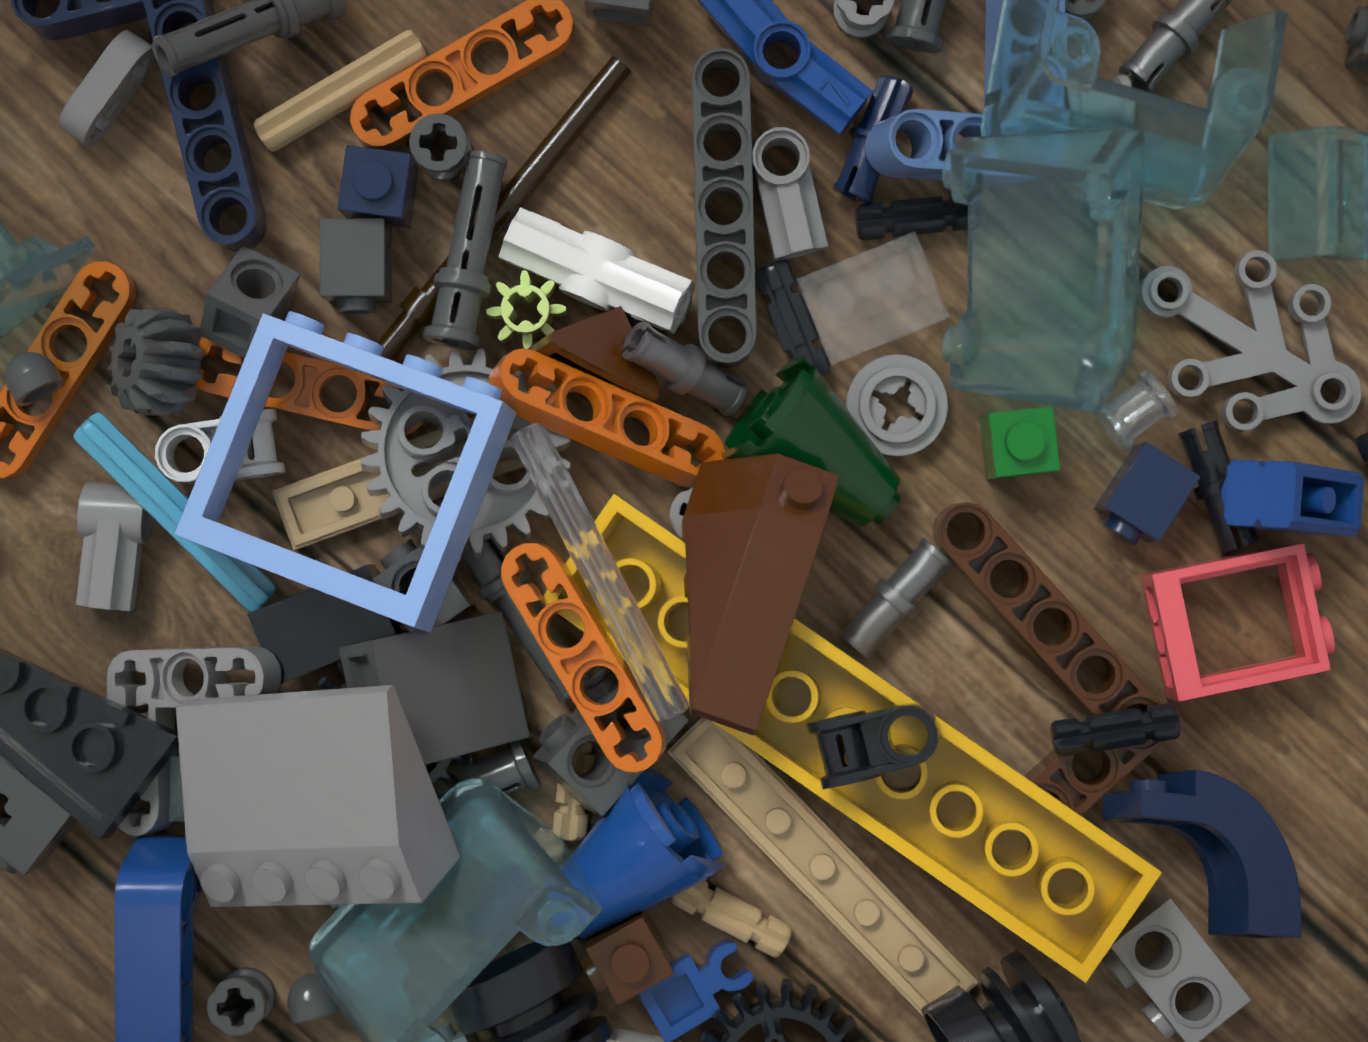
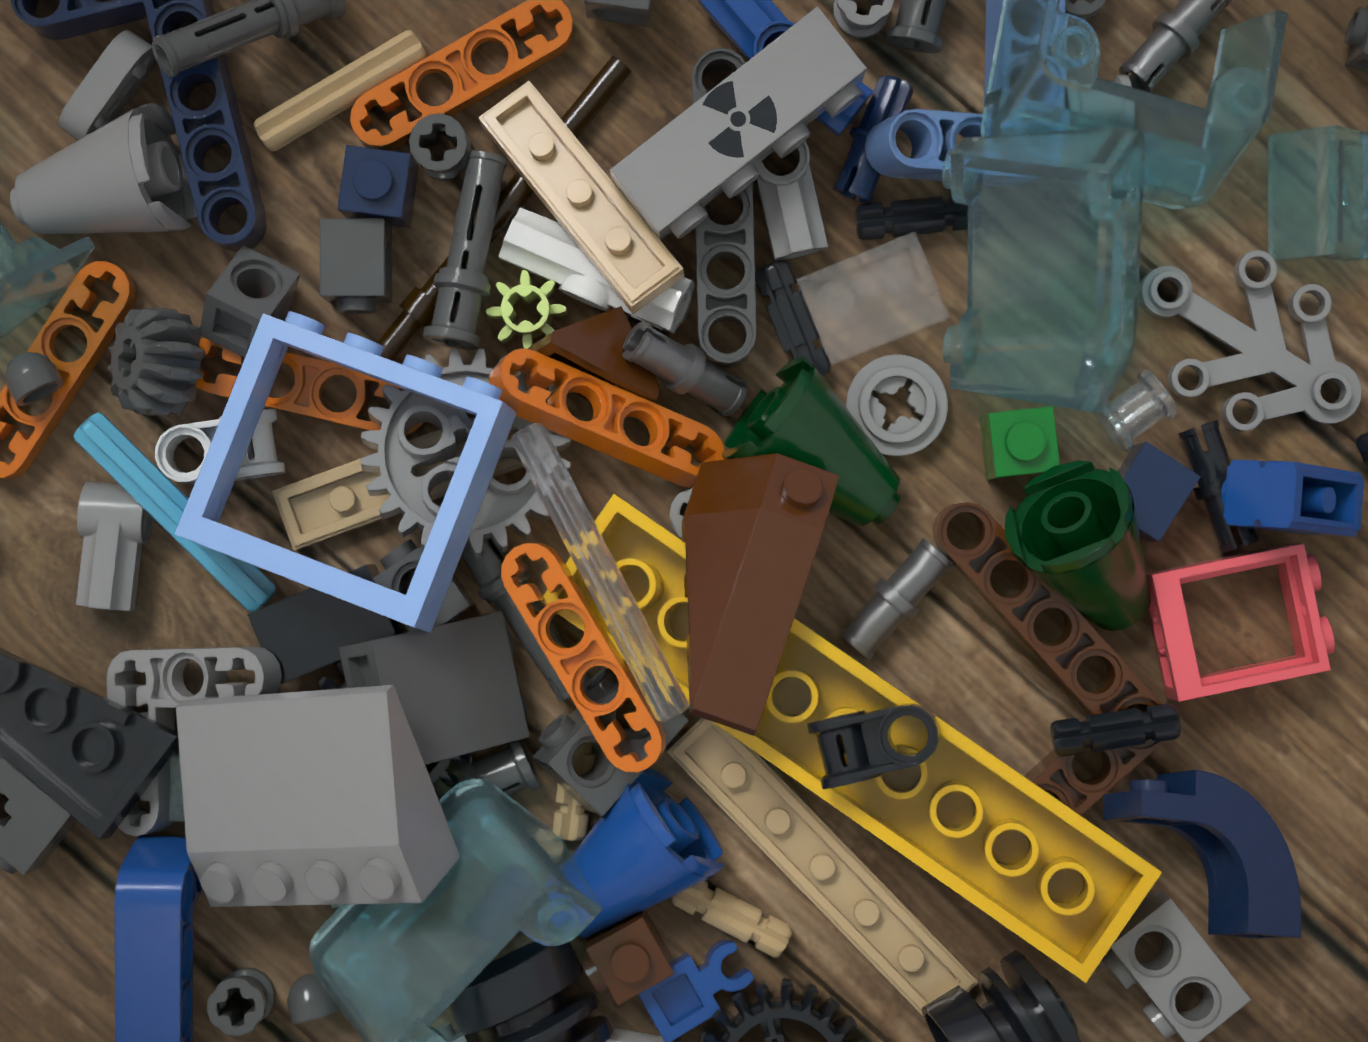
none -> light grey cone [10,103,197,235]
none -> tan tile [478,81,685,314]
none -> light grey brick [610,6,867,241]
none -> dark green cone [1005,460,1151,631]

